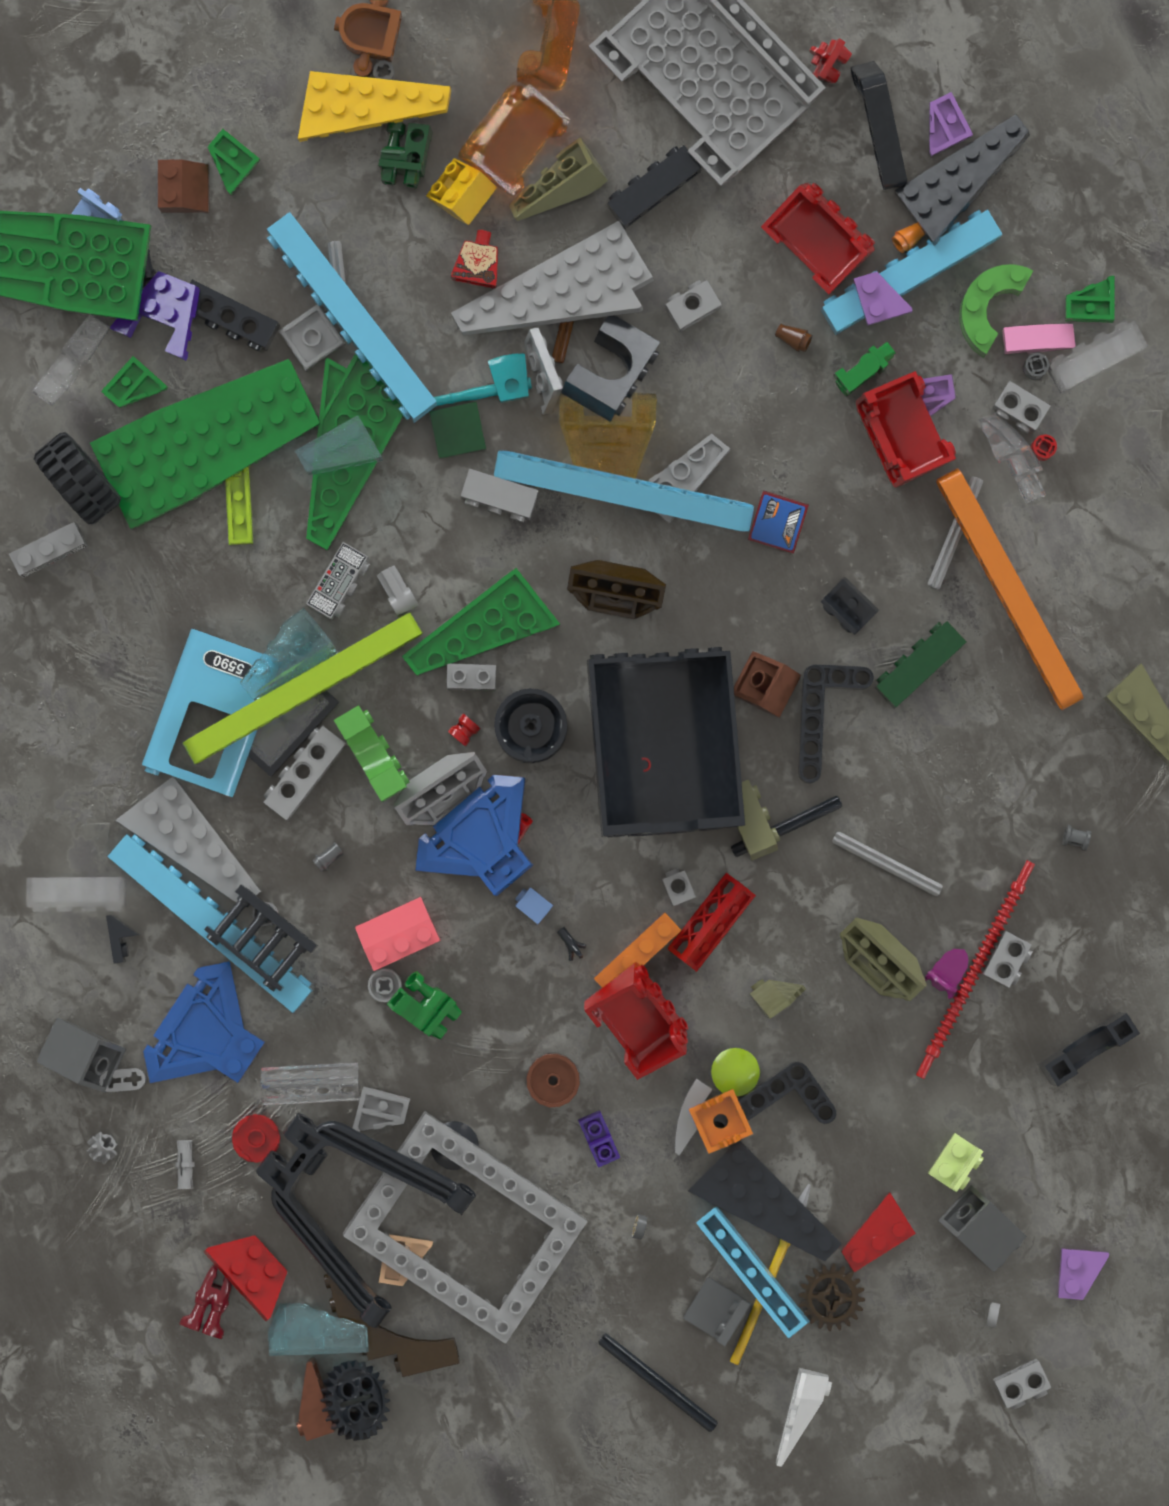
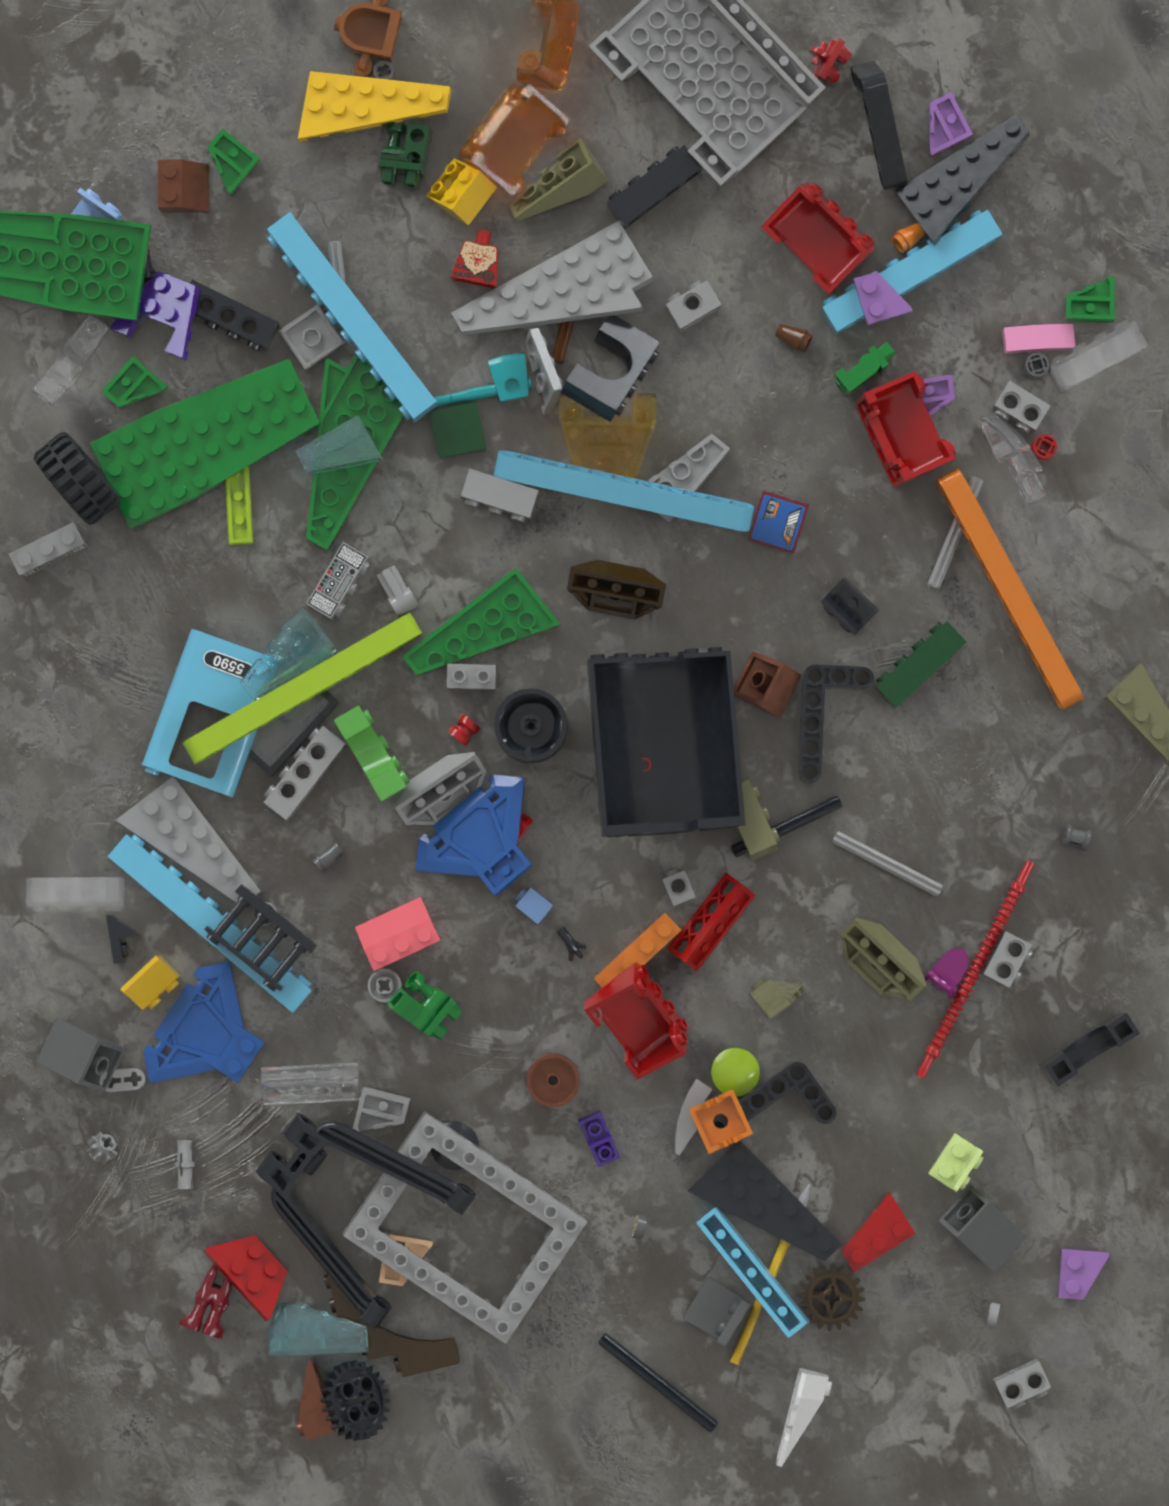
red tile [232,1114,281,1163] -> none
bright green brick [959,264,1033,358] -> none
none -> yellow slope [120,955,181,1010]

